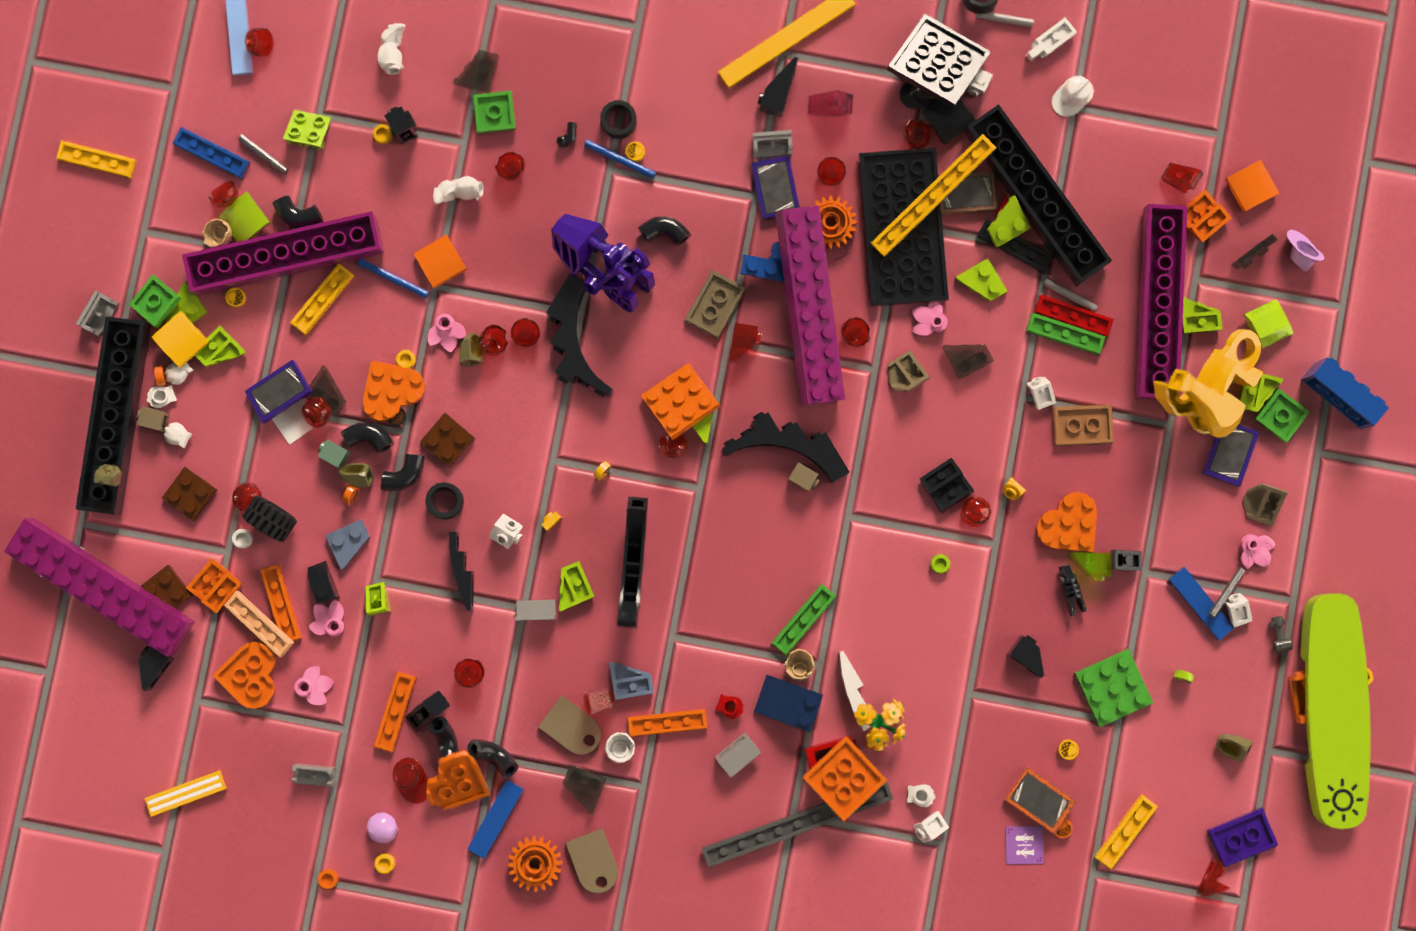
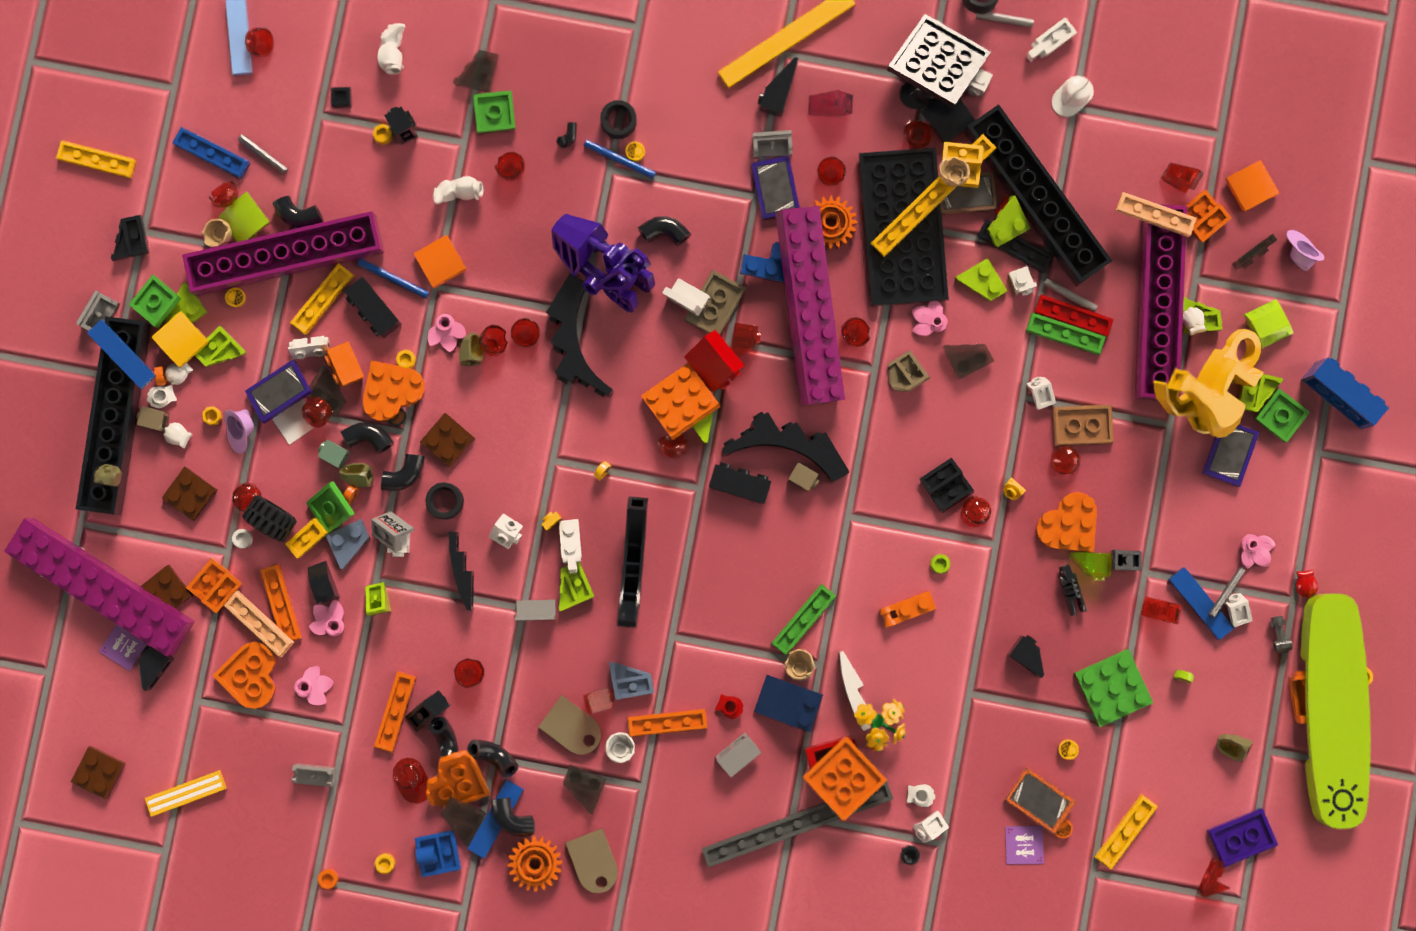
lime hinge [283,110,332,150] -> none
lavender hair [367,812,398,844] -> none
dark tan slope [1243,483,1288,526] -> none
none -> reddish brown plate [71,746,125,799]
none -> blue tile [87,319,156,389]
none -> medium lavender sticker [99,624,147,671]
none -> black wing [111,215,150,261]
none -> yellow tile [202,406,223,426]
none -> lavender piece [224,410,254,454]
none -> yellow plate [285,518,328,559]
none -> white hinge [288,336,330,359]
none -> bright green plate [306,481,355,534]
none -> orange brick [324,341,364,388]
none -> black tile [331,87,352,108]
none -> black brick [344,277,402,338]
none -> light grey panel [371,511,414,552]
none -> white bracket [387,533,410,557]
none -> blue plate [415,830,462,877]
none -> clear smoke wing [441,796,486,847]
none -> black cylinder [491,798,535,836]
none -> white hinge [559,519,582,573]
none -> white panel [662,279,710,316]
none -> red brick [684,330,745,393]
none -> black brick [709,462,771,505]
none -> orange plate [879,590,936,628]
none -> black tile [900,845,920,865]
none -> yellow slope [939,142,983,188]
none -> tan hair [939,157,970,187]
none -> white bracket [1008,266,1037,296]
none -> clear red hair [1050,446,1081,475]
none -> light nougat tile [1115,192,1196,237]
none -> clear red slope [1141,596,1183,625]
none -> white animal [1183,307,1206,336]
none -> red animal [1296,570,1318,598]

